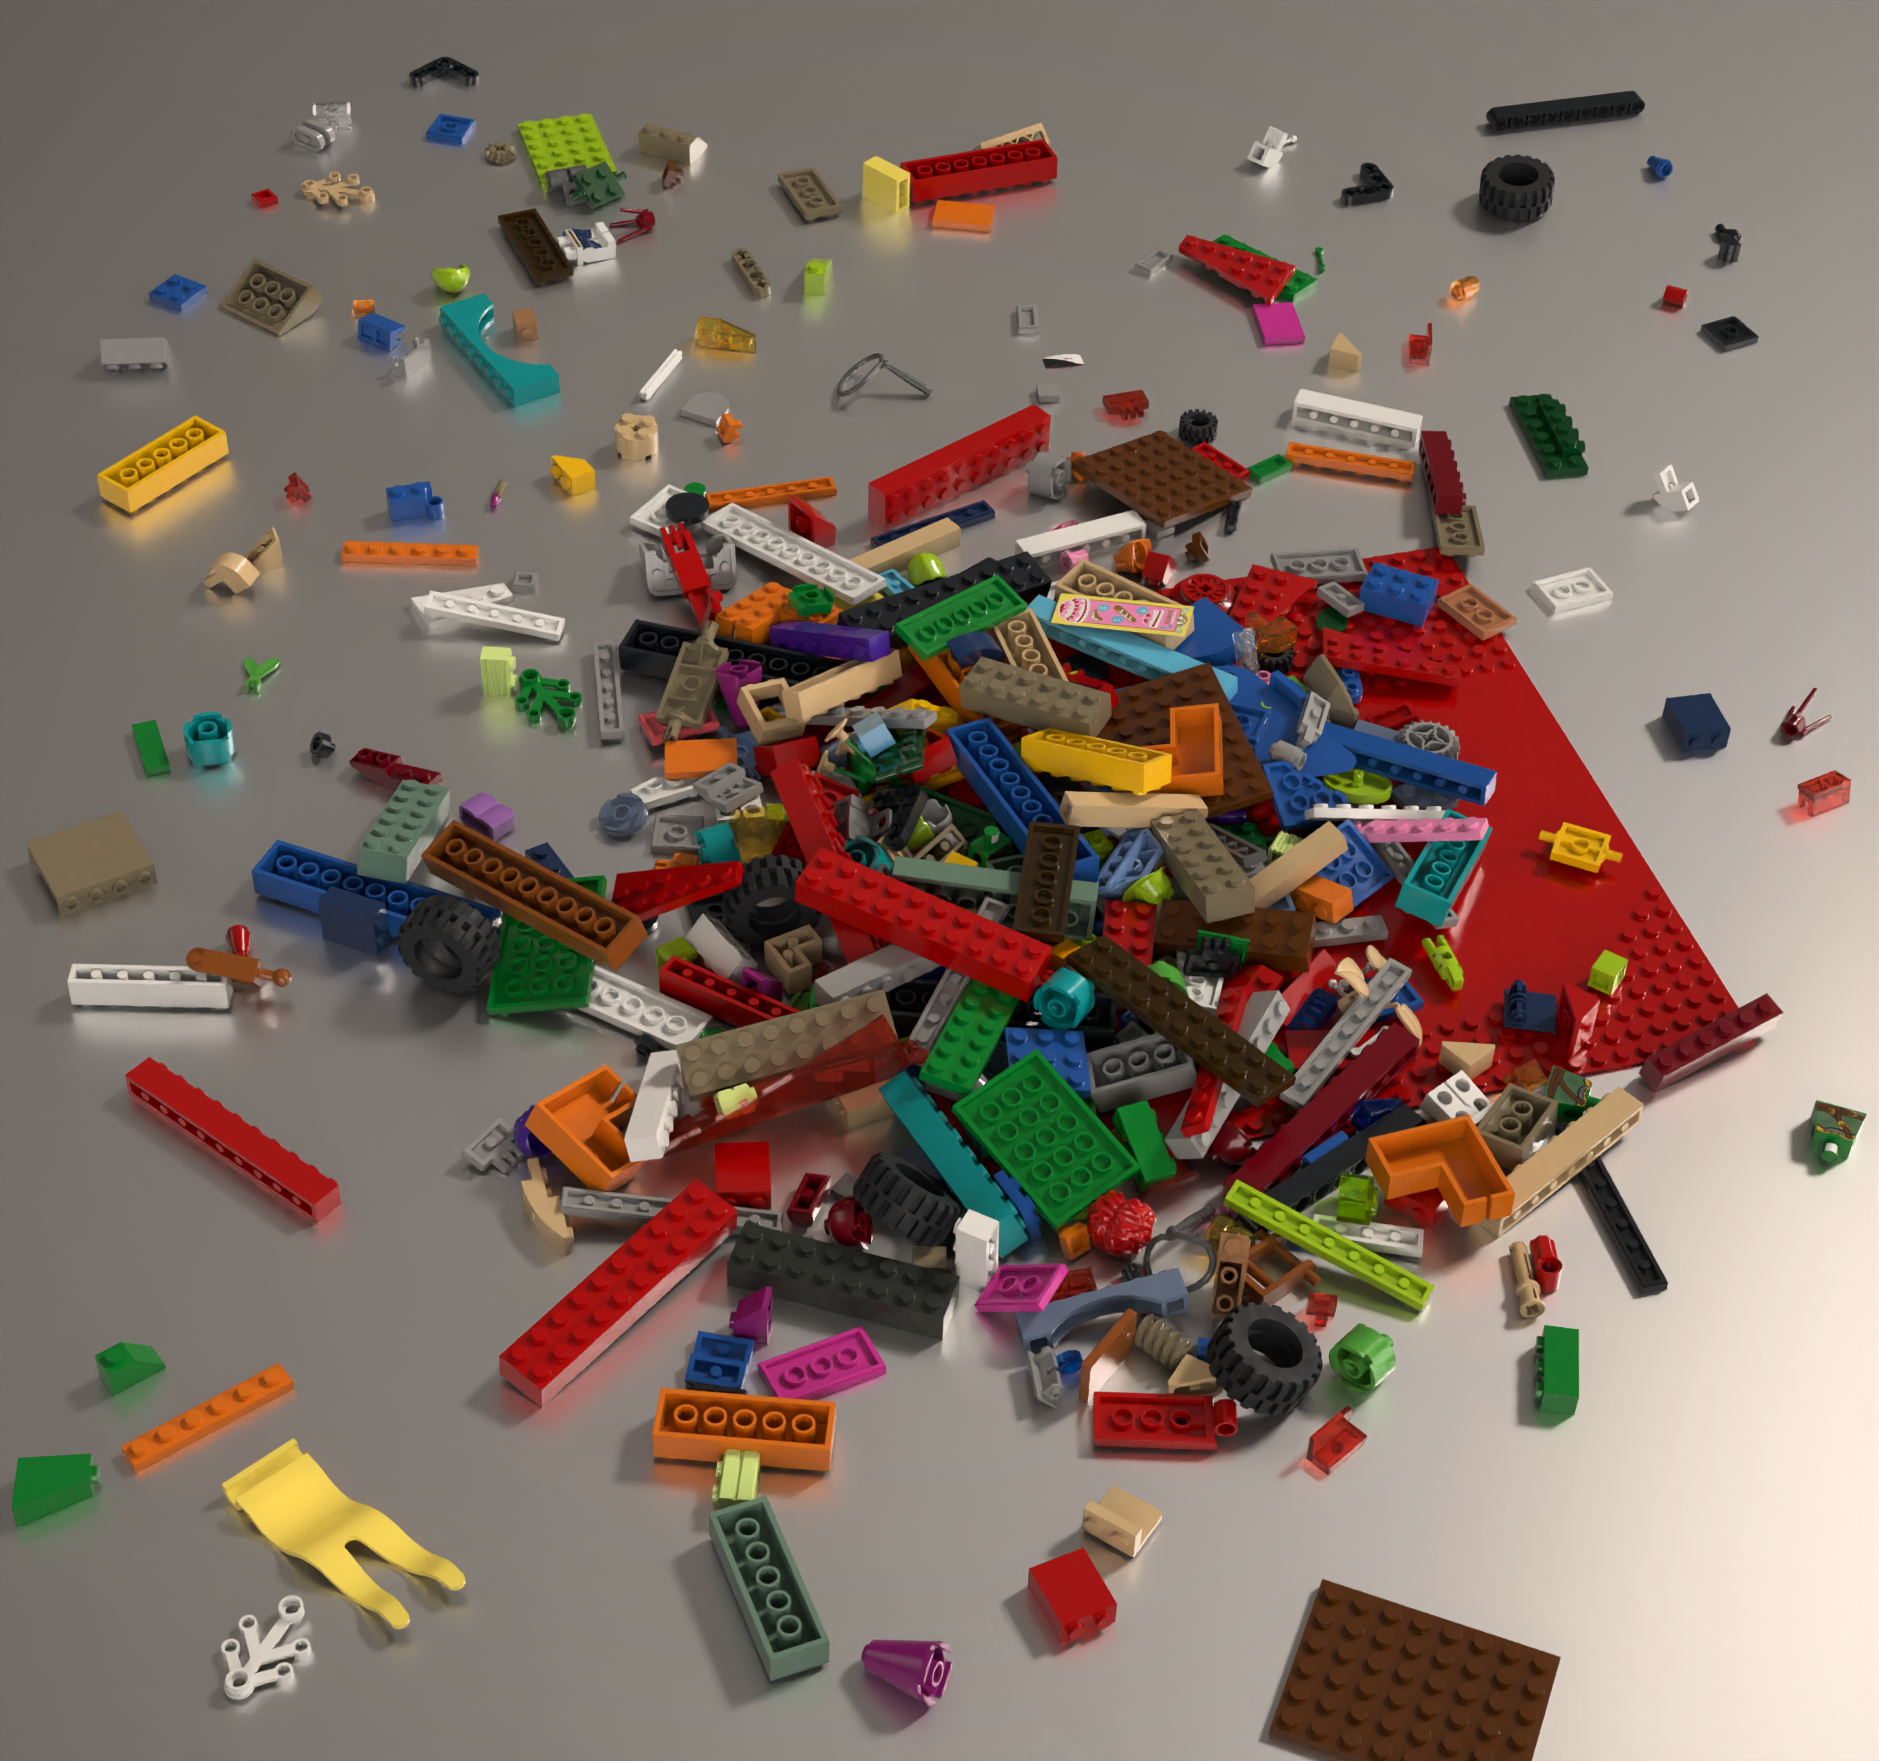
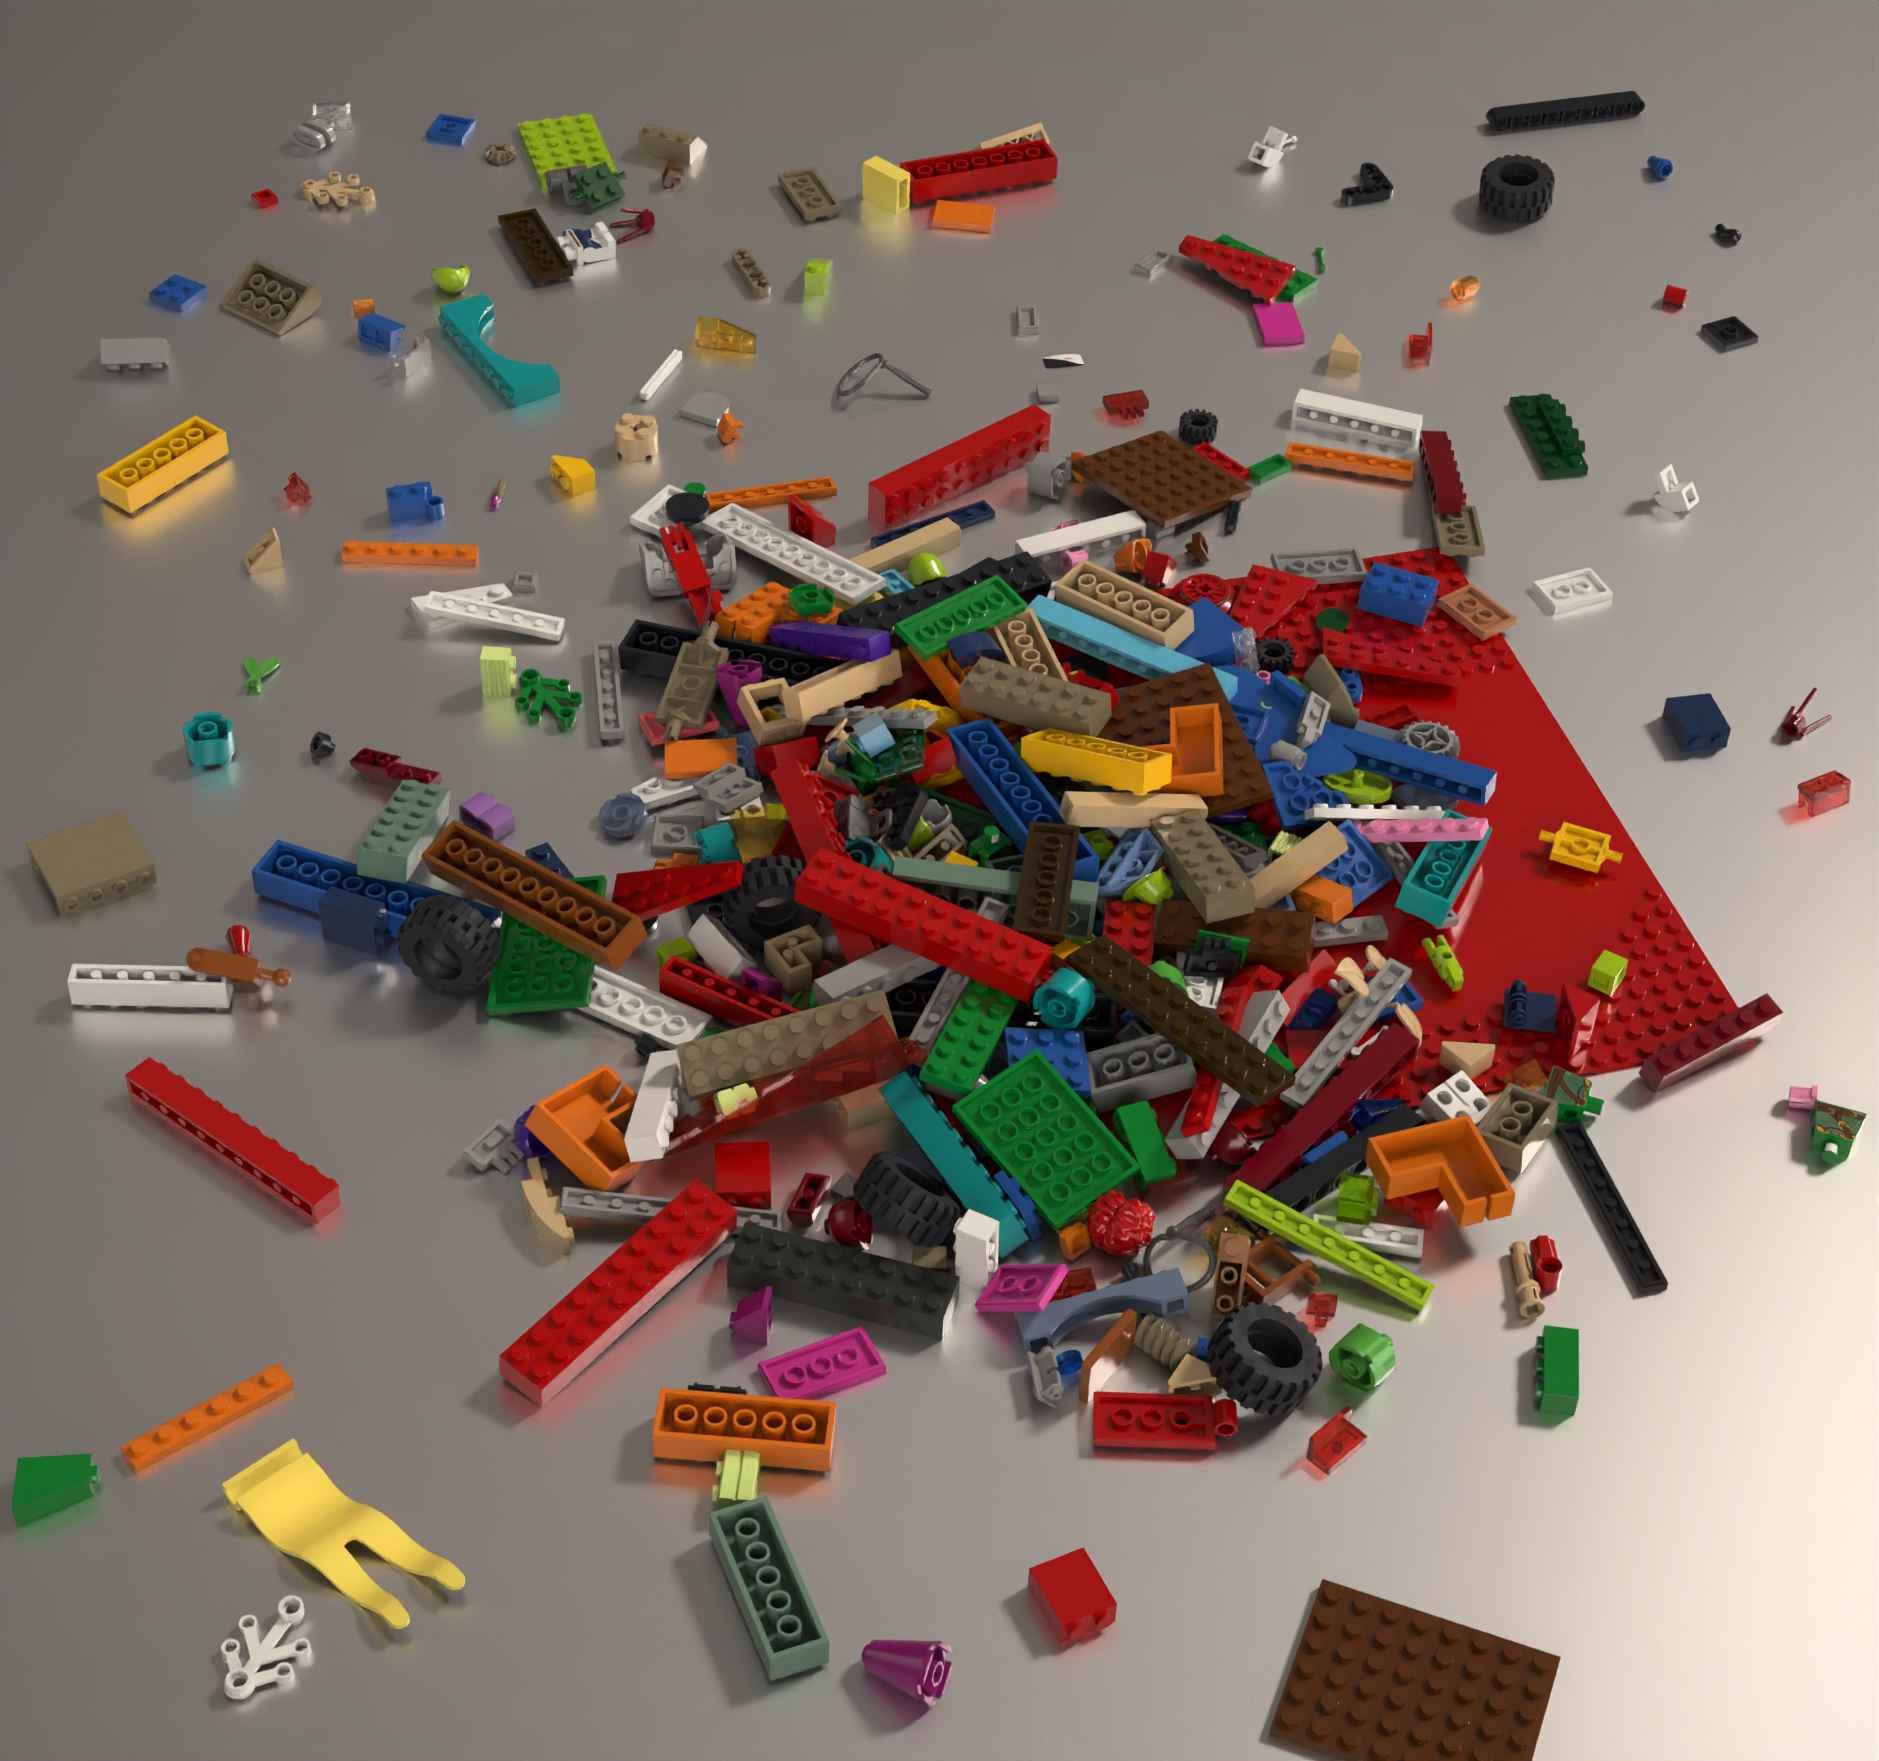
green slope [95,1342,166,1396] -> none
green tile [132,720,171,776] -> none
tan brick [203,552,260,594] -> none
black beam [409,57,479,87] -> none
medium nougat brick [512,308,538,342] -> none
blue slope [684,1331,755,1389] -> none
sticker [1051,593,1194,637] -> none
tan bracket [1082,1487,1162,1558] -> none
clear orange brick [1245,611,1298,653] -> none
light grey plate [1316,581,1365,618] -> none
tan brick [1479,1087,1644,1238] -> none
black brick [1718,235,1742,263] -> none
none -> bright pink bush [1788,1086,1818,1112]

